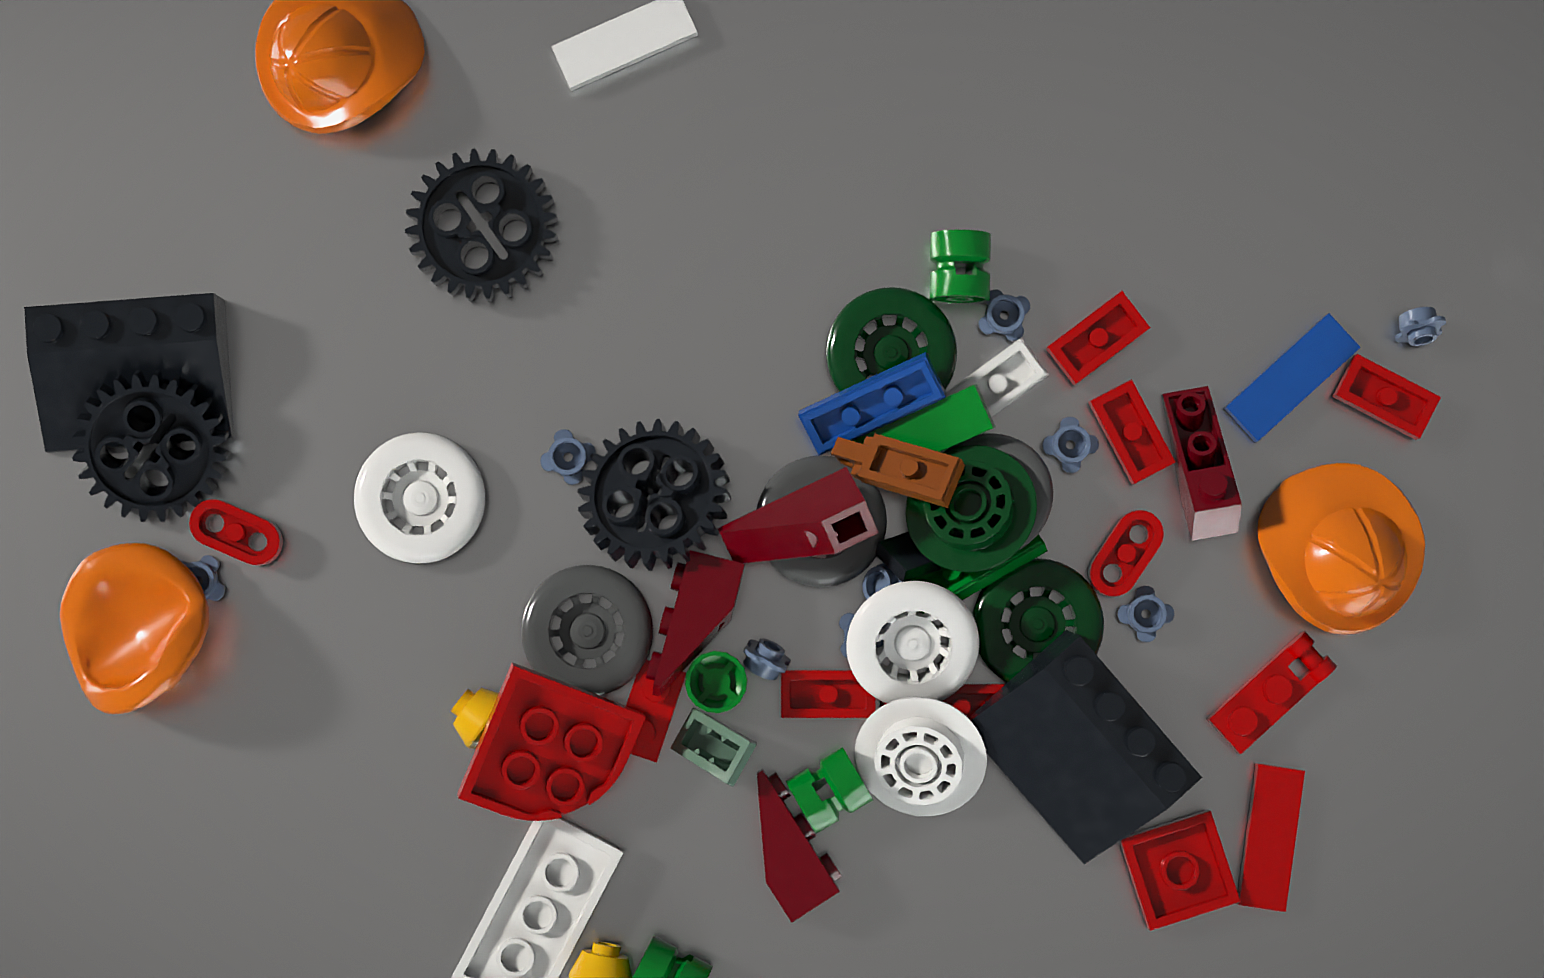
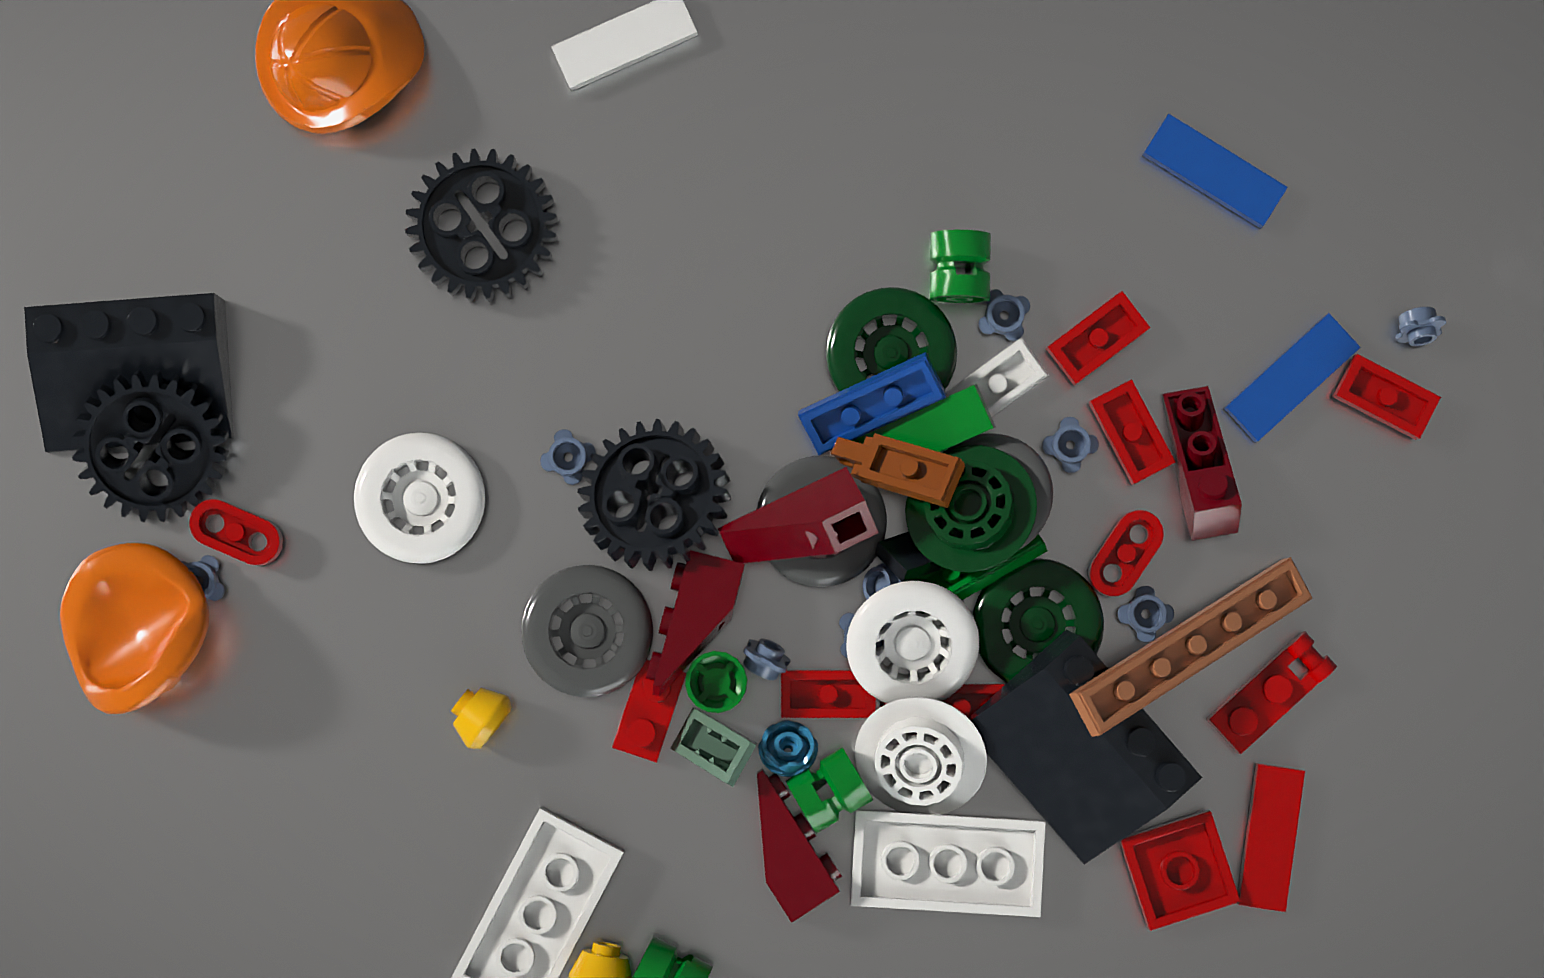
red plate [457,662,646,821] -> none
orange piece [1258,463,1425,634] -> none
none -> dark azure plate [758,720,818,777]
none -> white plate [850,809,1046,917]
none -> nougat tile [1069,557,1313,737]
none -> blue tile [1142,114,1288,229]

